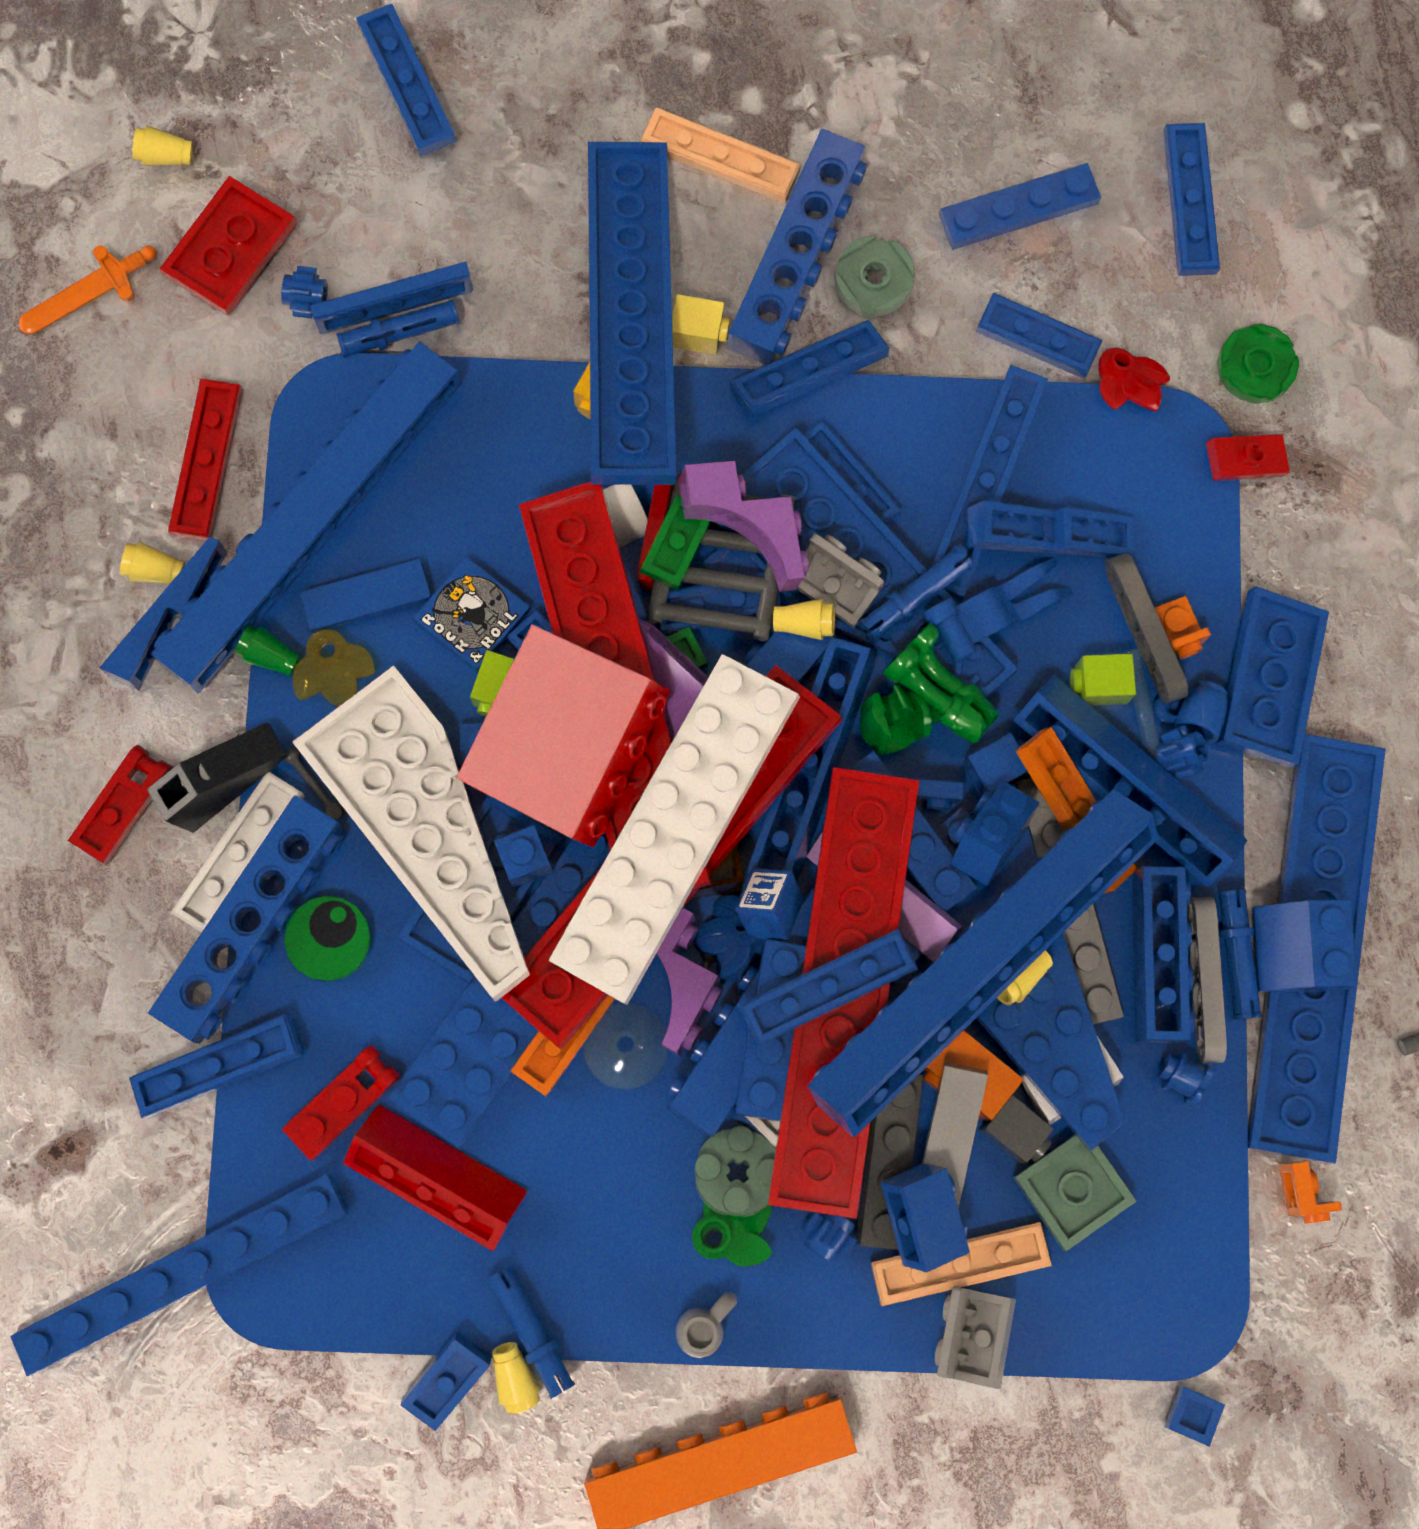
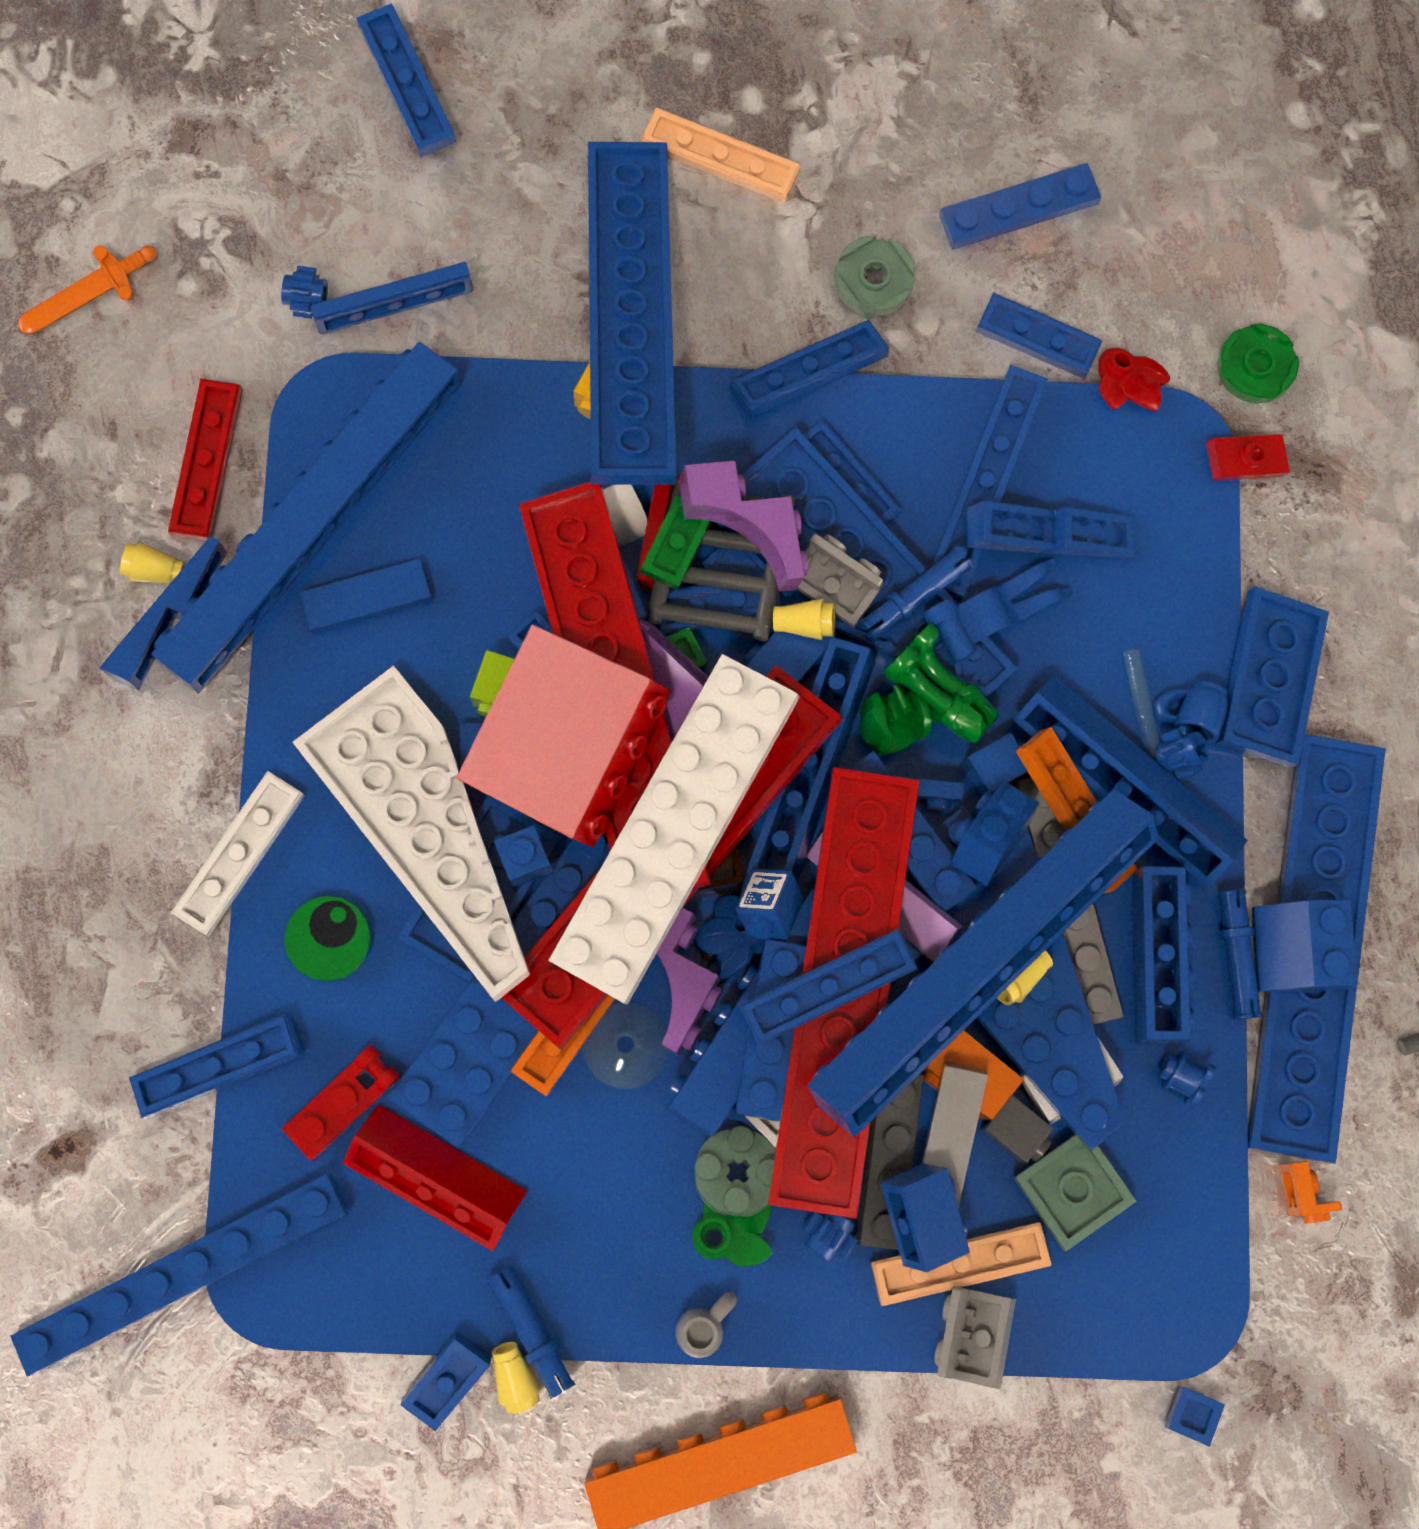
red plate [67,745,173,865] -> none
light yellow cone [132,125,193,166] -> none
black slope [147,722,289,833] -> none
blue brick [148,795,343,1044] -> none
red plate [159,176,297,316] -> none
green cone [234,624,301,677] -> none
dark grey hinge [284,748,343,820] -> none
clear yellow plate [292,629,375,707] -> none
blue pin [336,299,460,358] -> none
tile [413,556,531,672] -> none
light yellow brick [672,294,730,355] -> none
blue brick [727,128,868,365] -> none
lime brick [1070,654,1136,705] -> none
dark grey beam [1105,553,1188,704] -> none
orange bracket [1155,596,1211,659] -> none
blue tile [1163,123,1220,276] -> none
light grey beam [1187,896,1227,1063] -> none

